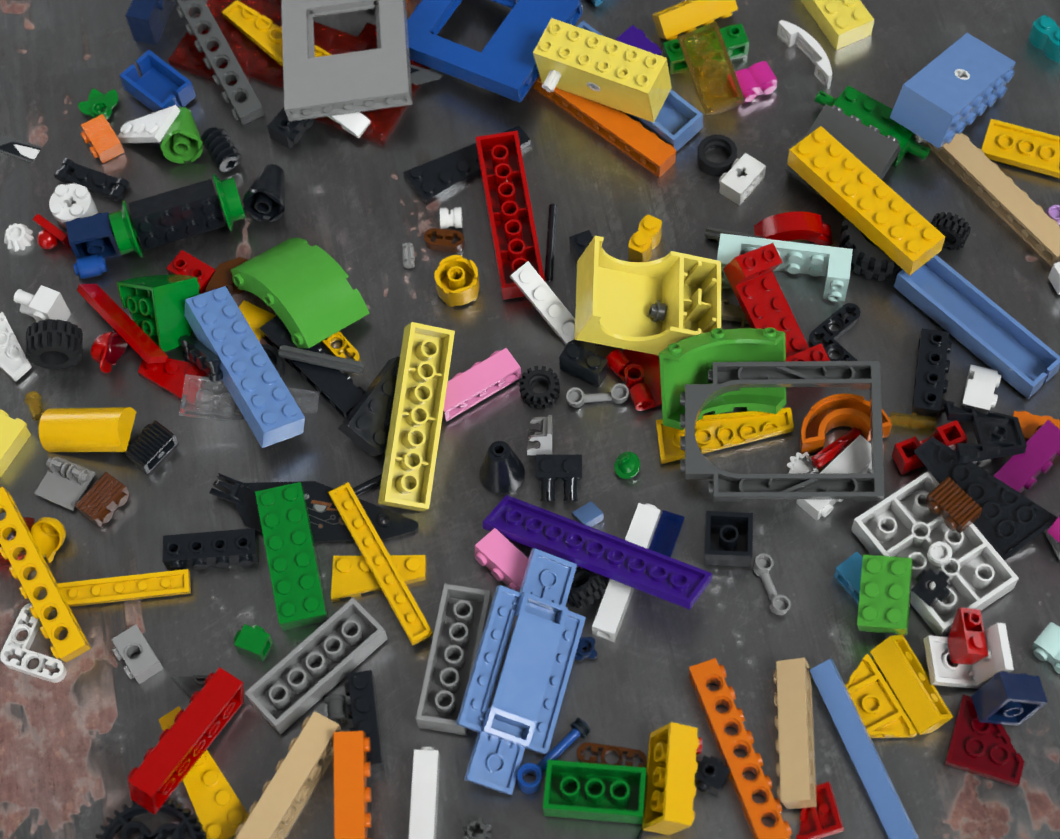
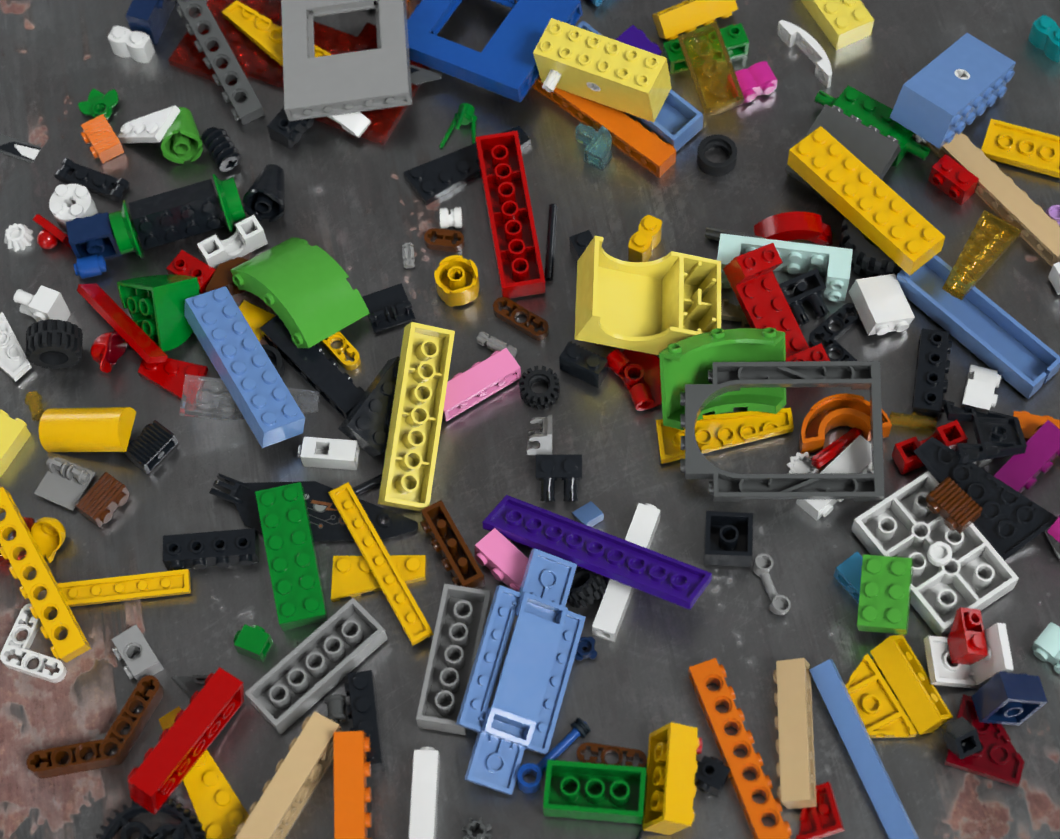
blue piece [119,50,196,112] -> none
black plate [179,335,223,382] -> none
dark grey axle [278,345,365,374] -> none
black cone [480,441,525,495] -> none
white brick [510,261,575,345] -> none
light grey bar [566,383,629,408] -> none
green hat [614,451,641,479] -> none
dark grey plate [649,300,666,322] -> none
clear blue tile [649,510,685,557] -> none
white brick [719,153,766,206] -> none
black brick [911,568,952,607] -> none
black tyre [931,212,971,250] -> none
none -> reddish brown beam [26,675,164,779]
none -> white brick [107,26,155,63]
none -> white arch [197,215,268,269]
none -> white brick [298,437,360,471]
none -> black hinge [362,283,416,333]
none -> reddish brown brick [420,500,485,589]
none -> green plant [439,103,477,148]
none -> light grey axle [476,331,517,358]
none -> reddish brown beam [493,297,549,341]
none -> clear light blue brick [575,123,612,171]
none -> black brick [779,268,830,327]
none -> white brick [849,273,915,335]
none -> red brick [928,154,979,206]
none -> black brick [941,717,982,760]
none -> clear yellow wing [942,210,1021,300]

